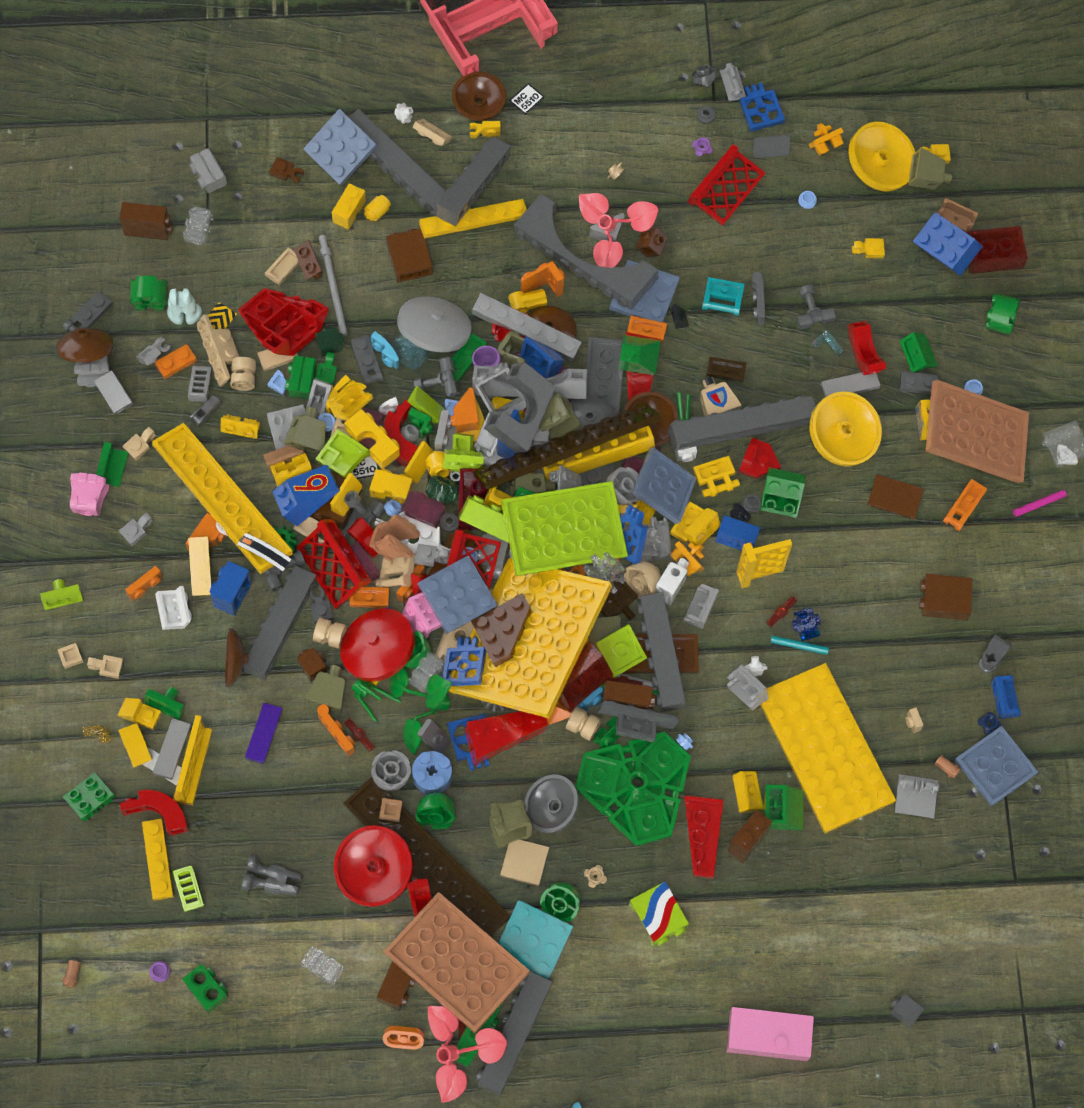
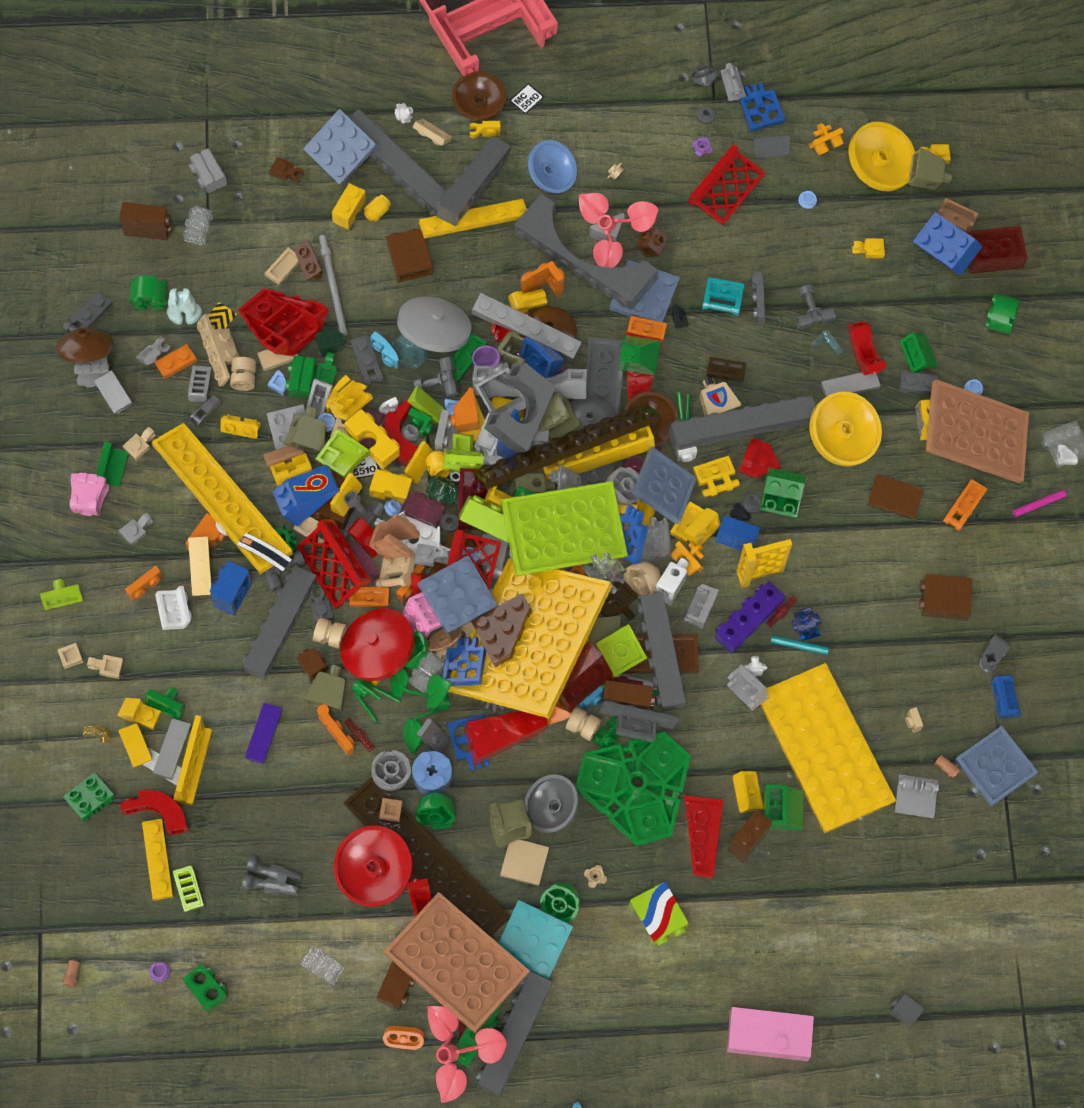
reddish brown dish [225,628,248,687] -> none
light blue plate [676,733,693,751] -> none
dark blue plate [977,712,1001,735] -> none
none -> medium nougat dish [428,627,463,651]
none -> medium blue dish [528,140,577,194]
none -> dark purple brick [715,581,786,654]

